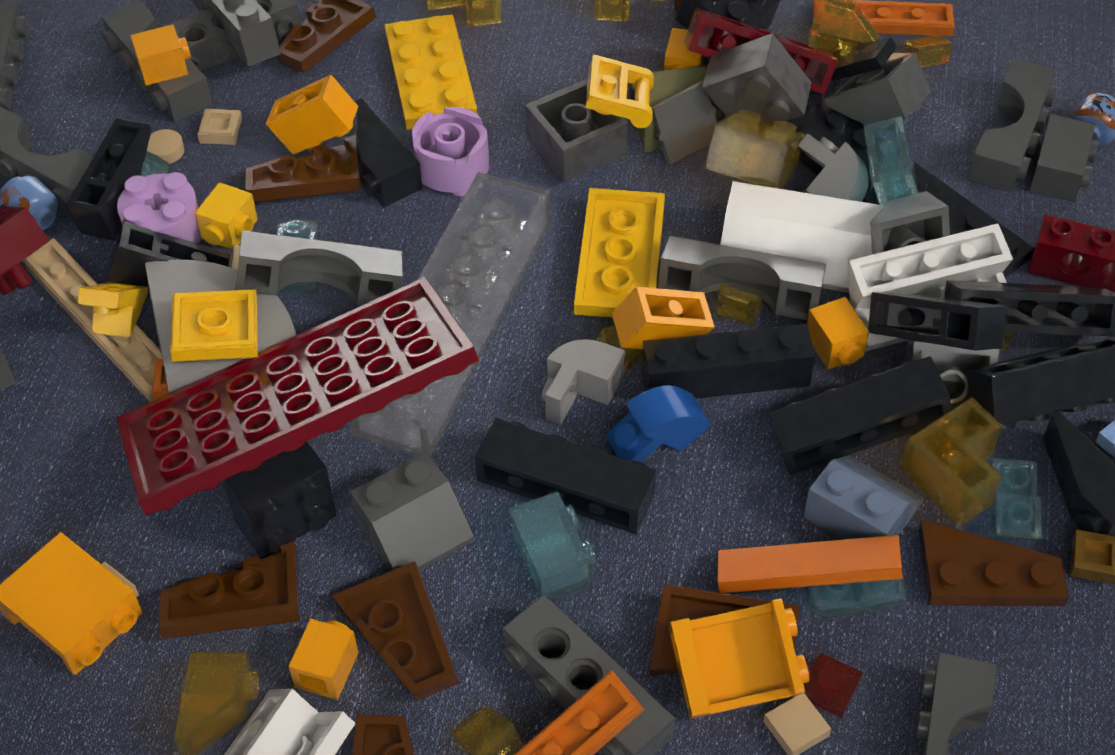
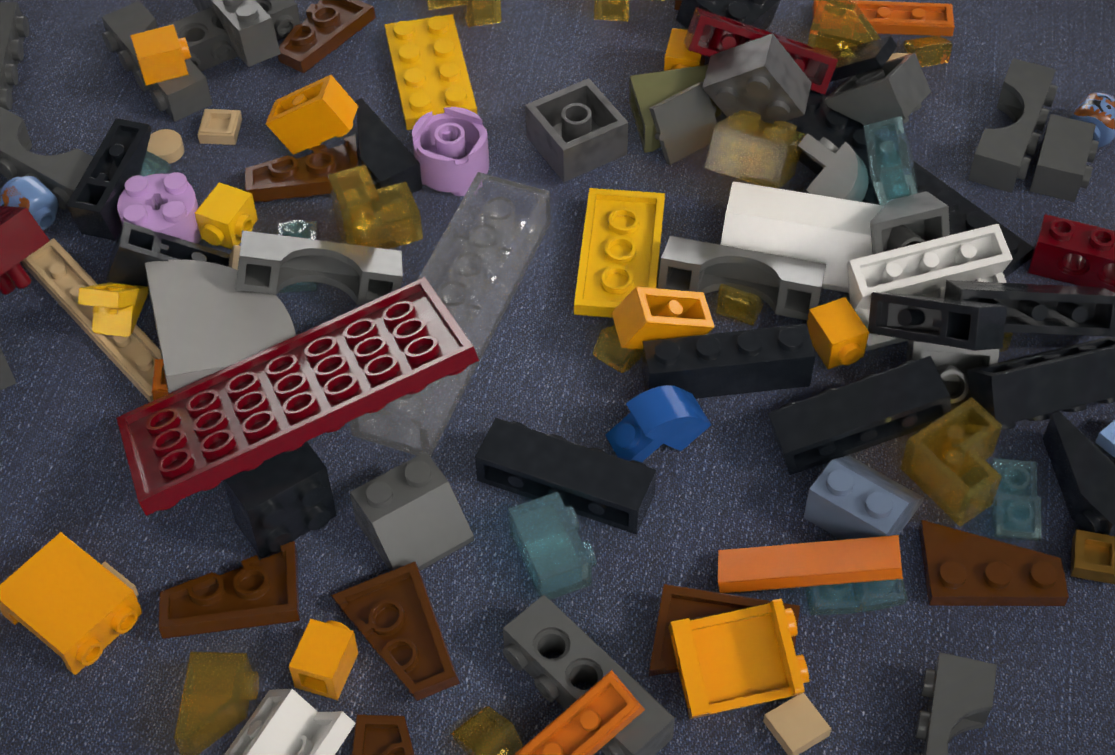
yellow plate [170,289,258,362] -> none
light grey brick [541,339,625,425] -> none
yellow plate [585,54,654,128] -> none
clear red plate [803,653,863,718] -> none
none -> clear yellow brick [328,165,423,249]

